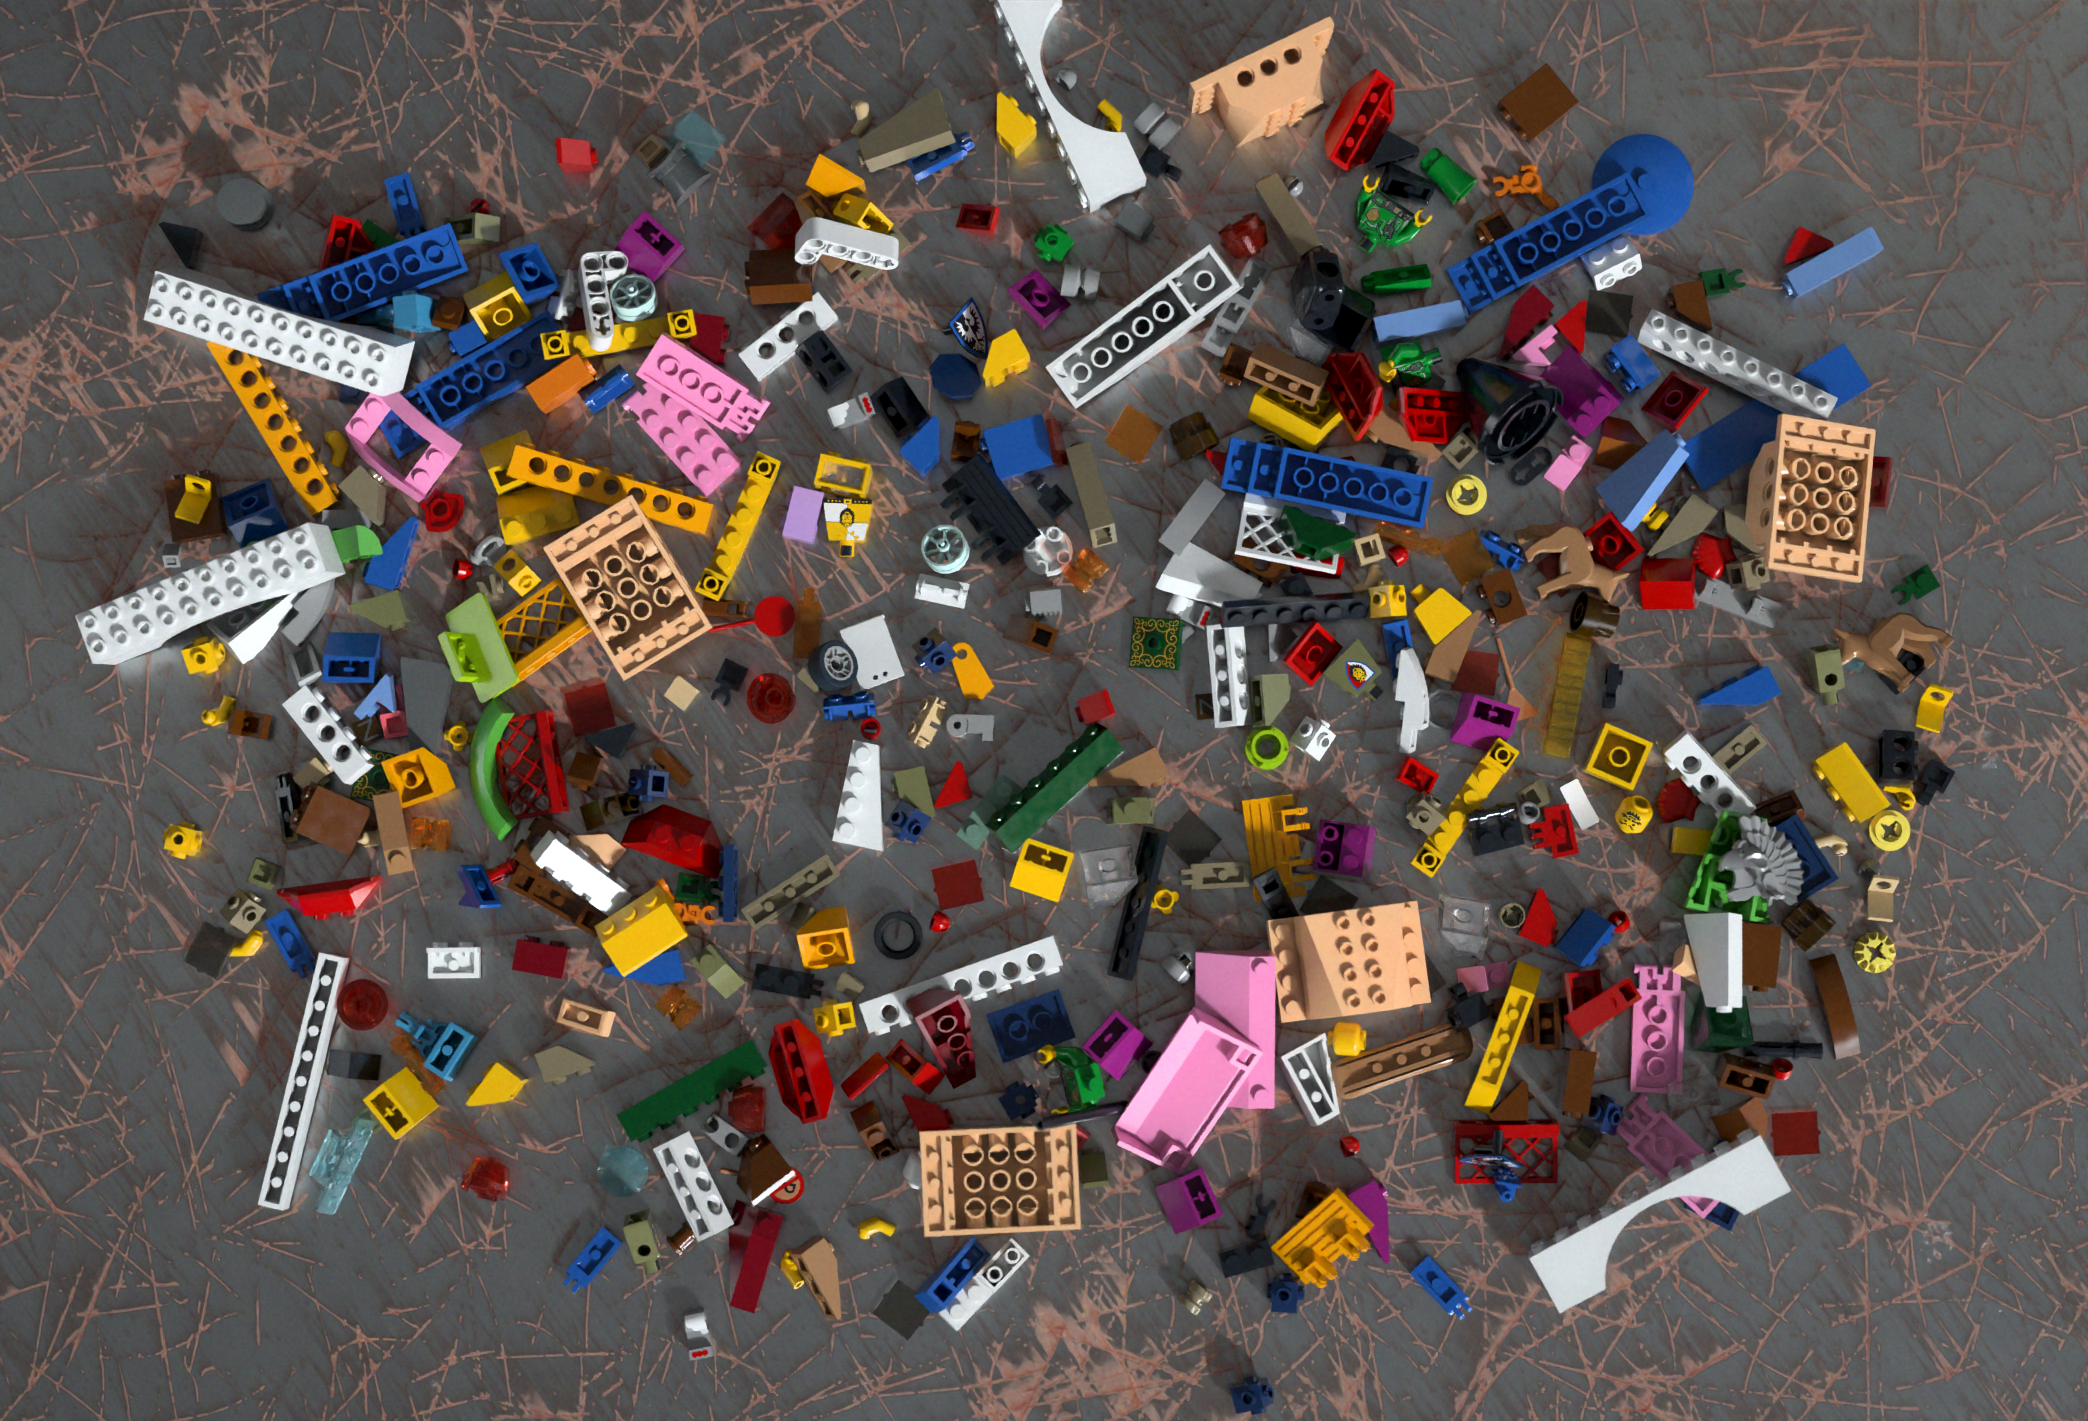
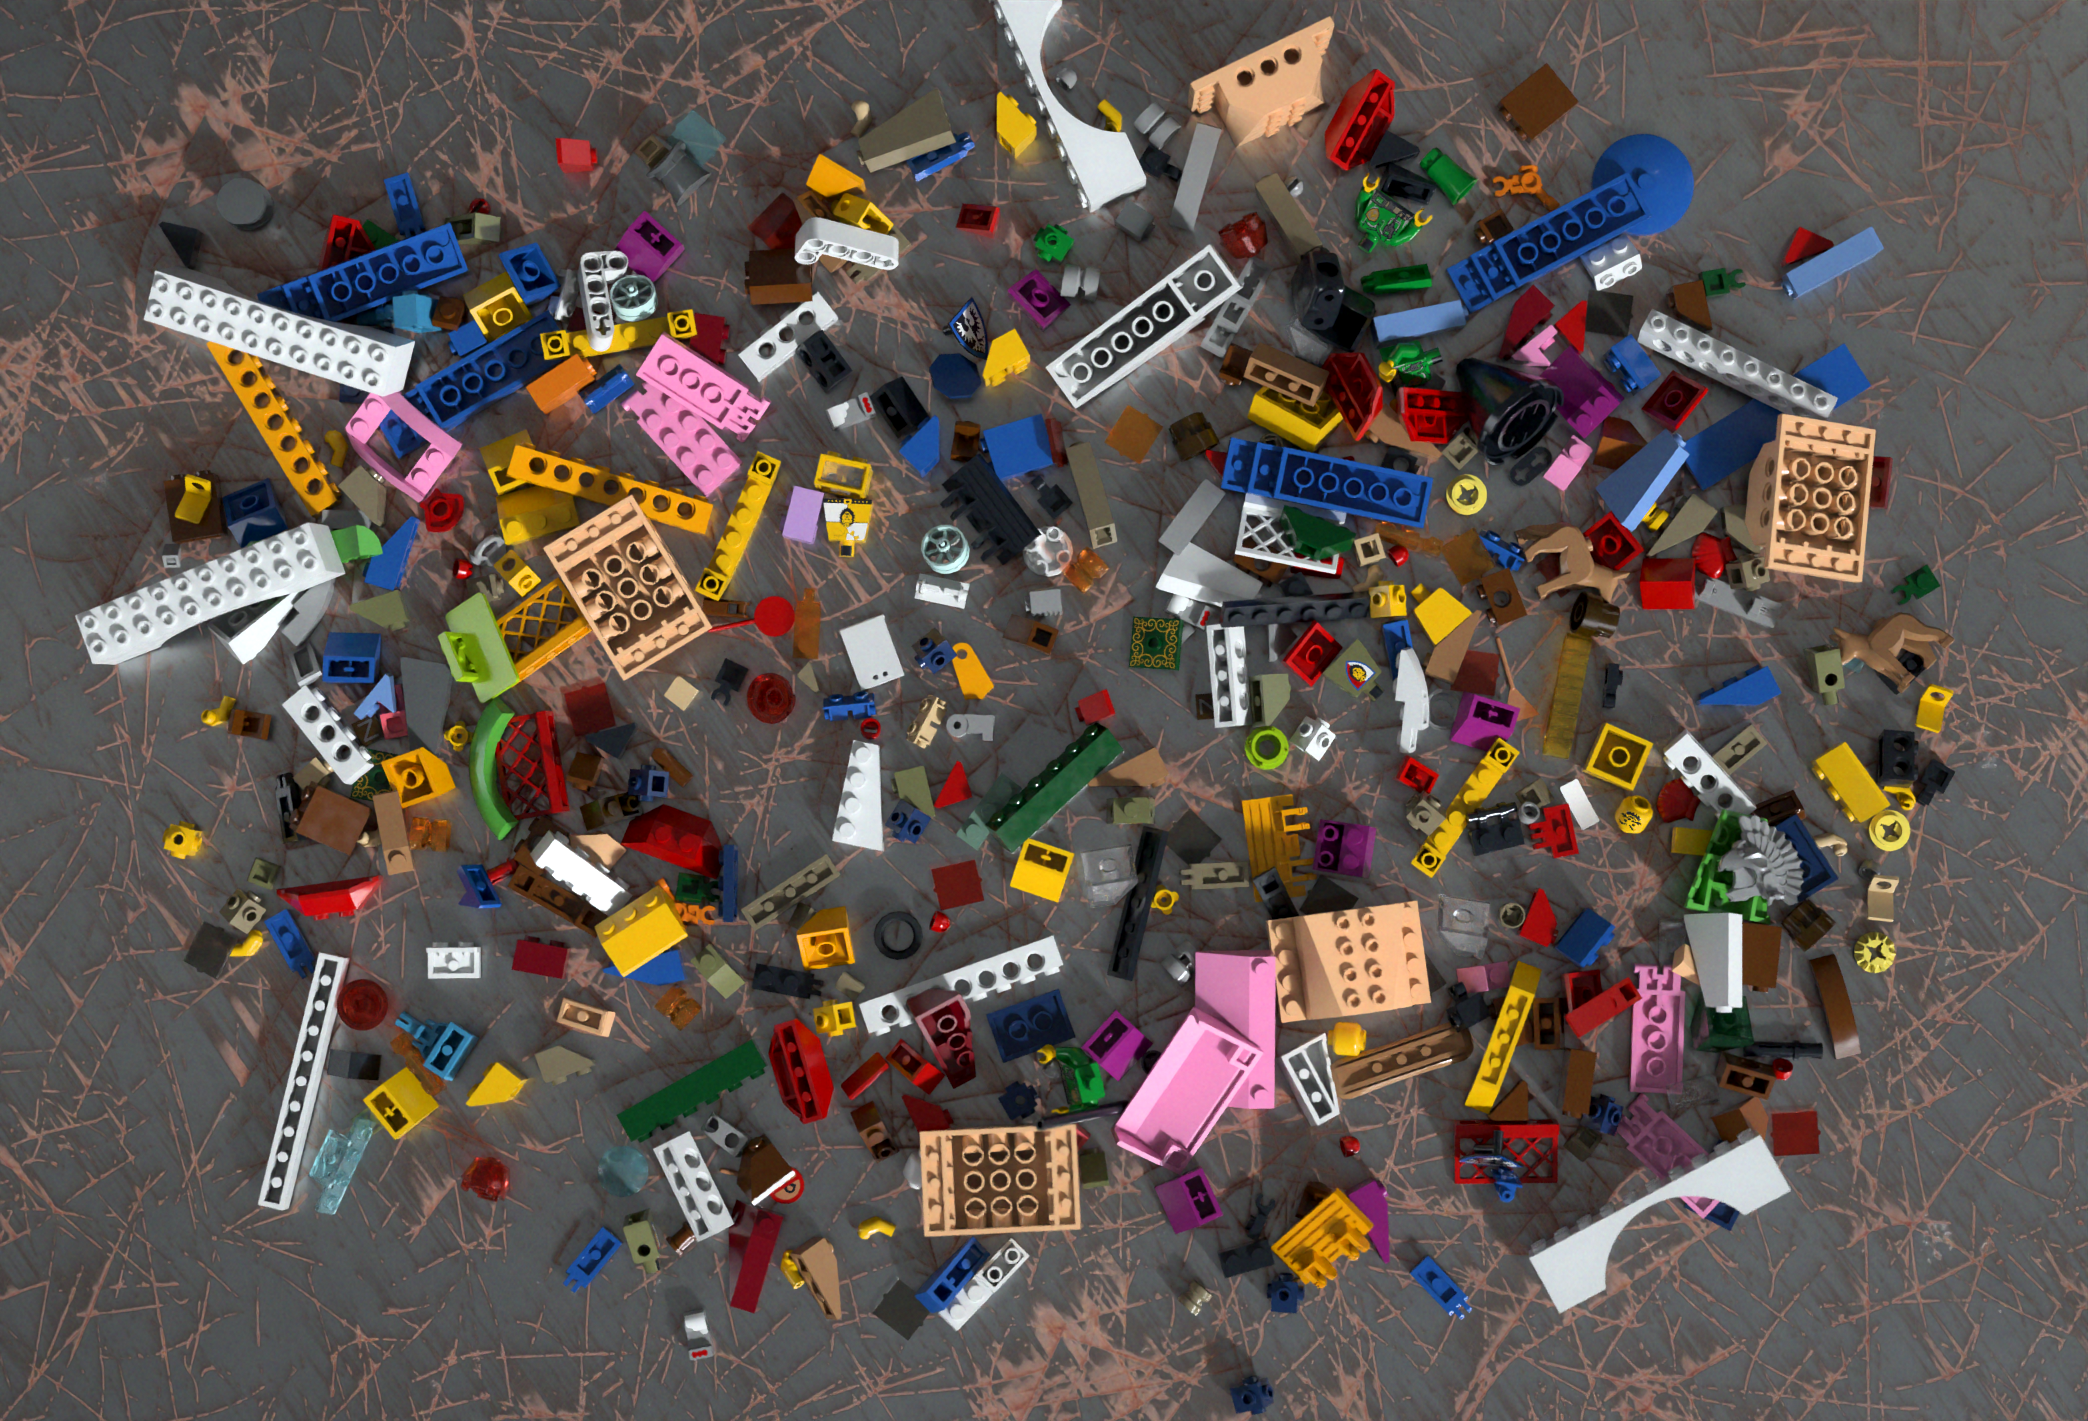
yellow brick [181,635,225,674] -> none
clear red cone [728,1083,767,1135] -> none
black wheel [808,640,858,691] -> none
red hinge [1608,911,1630,933] -> none
none -> light grey slope [1169,122,1222,231]

